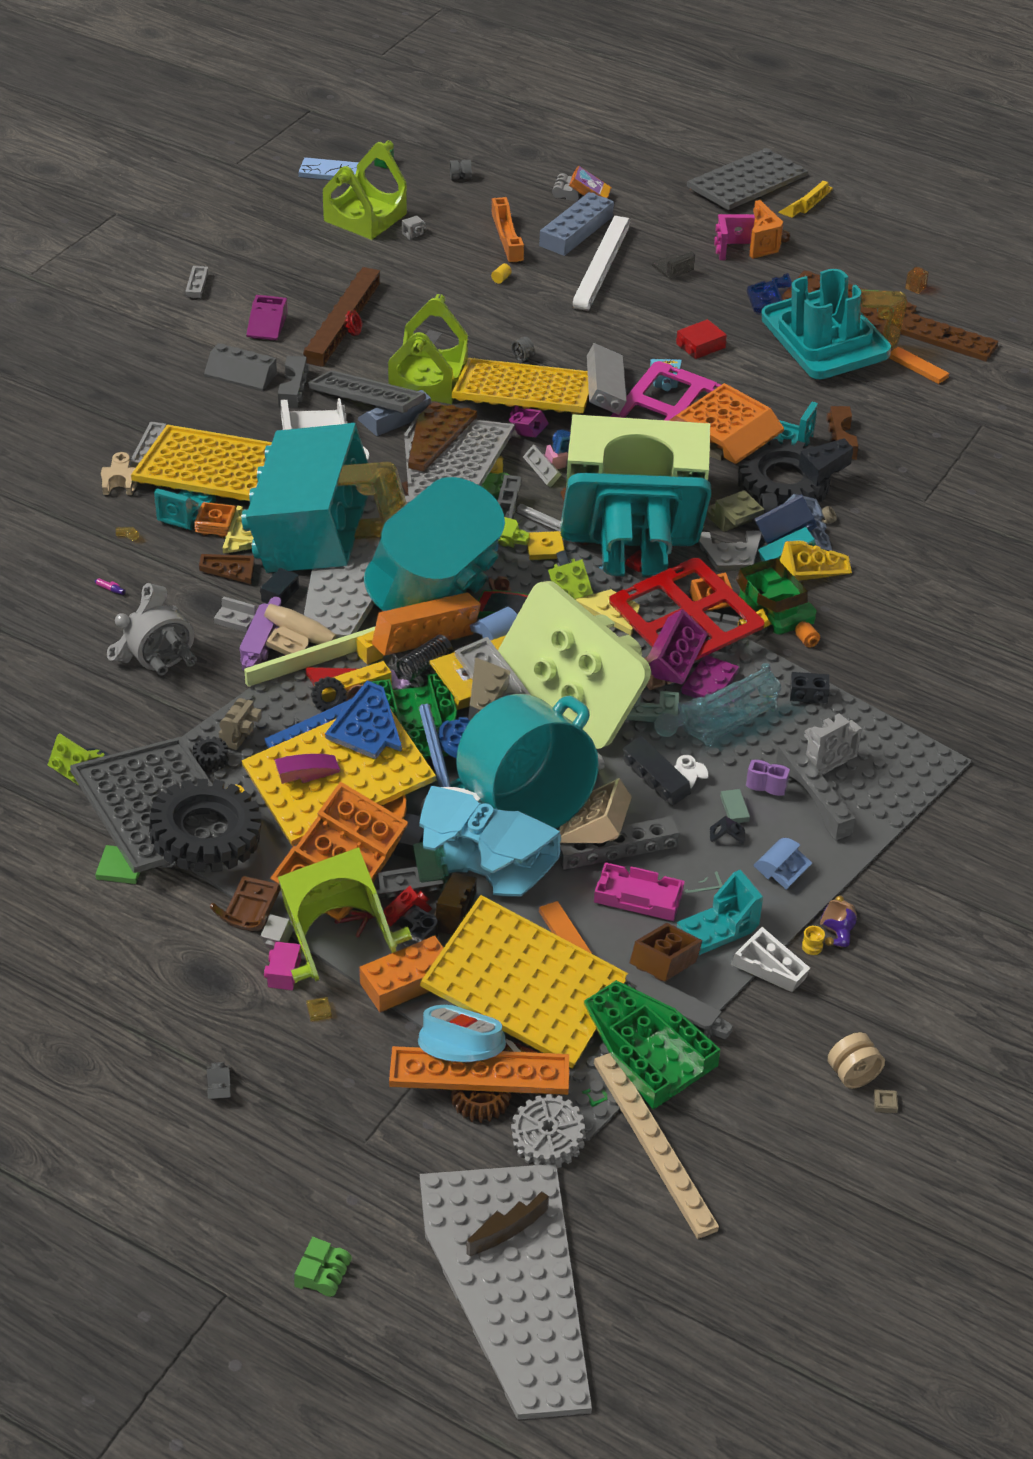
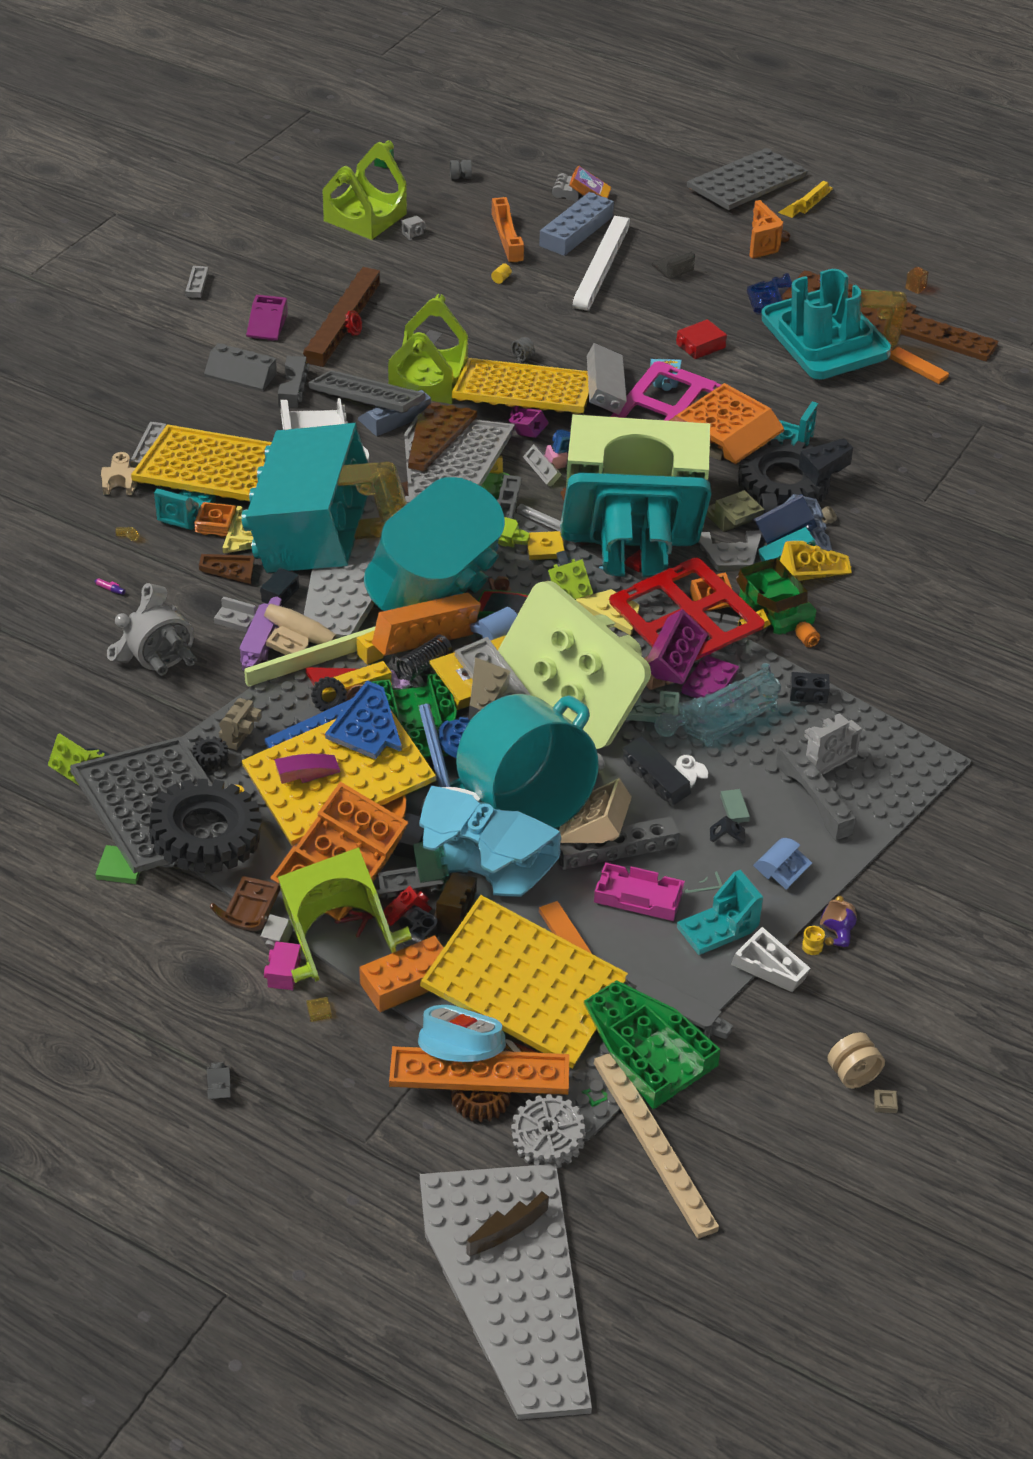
bright green legs [294,1237,352,1297] -> none
light blue tile [299,157,358,180] -> none
reddish brown brick [629,923,702,981] -> none
dark pink bracket [714,214,755,260] -> none
medium lavender brick [746,760,790,796] -> none
reddish brown arch [826,406,859,460] -> none

